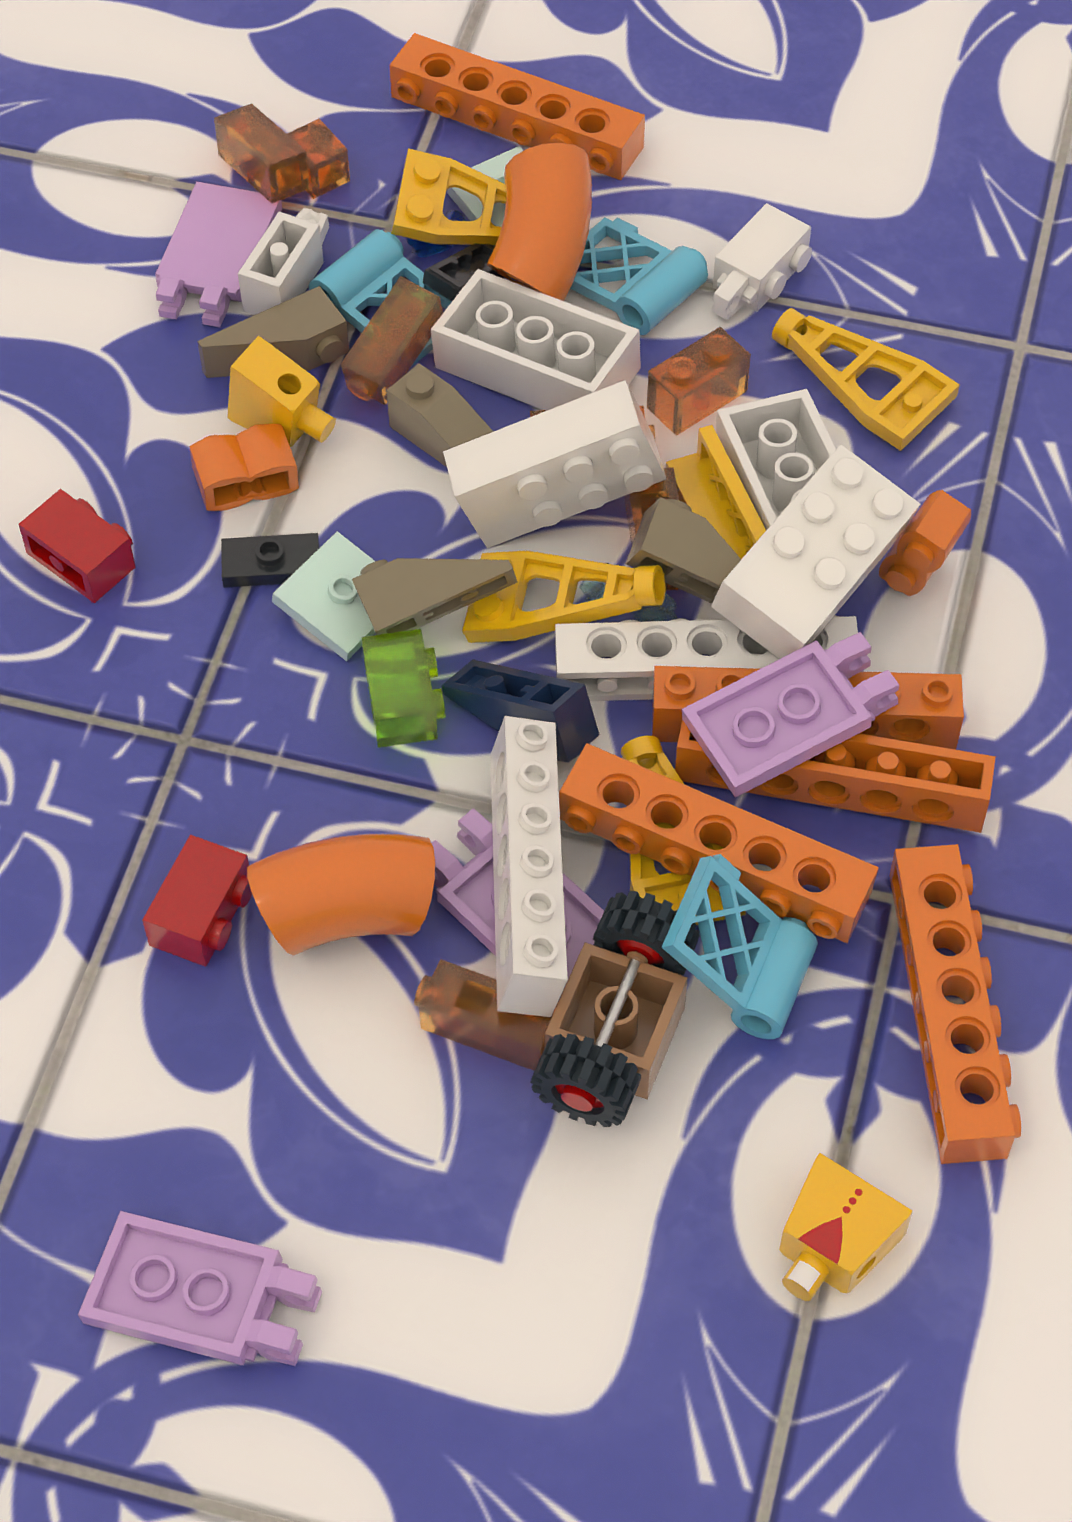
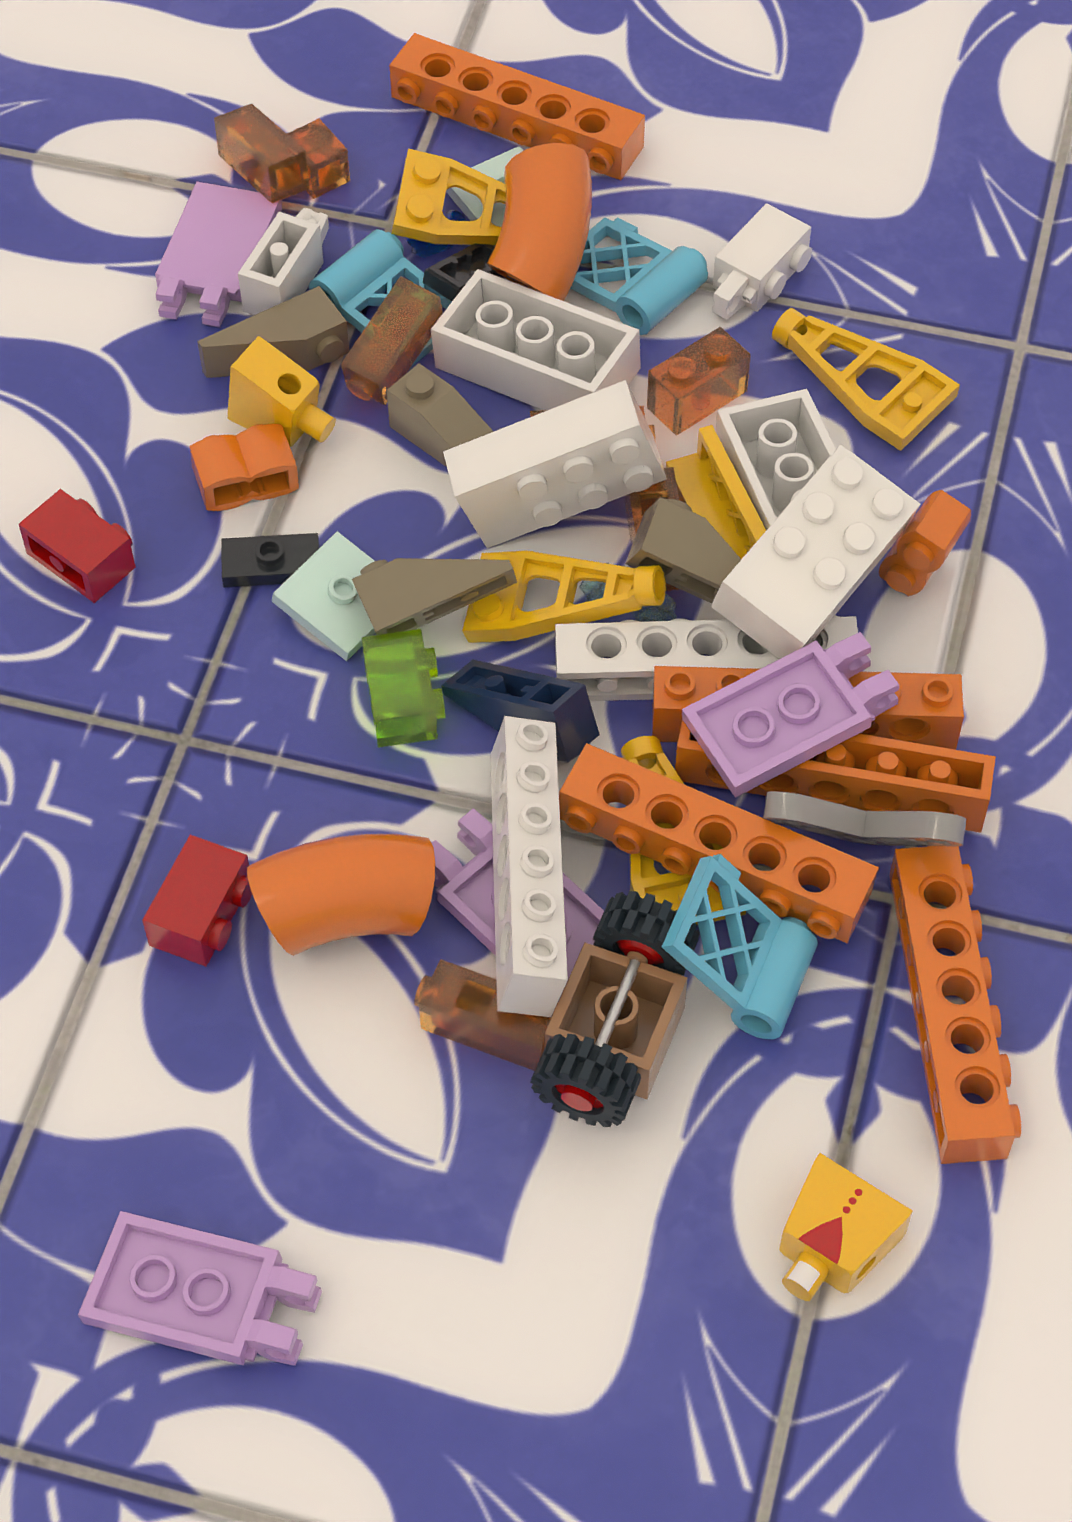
none -> light grey beam [763,791,966,847]

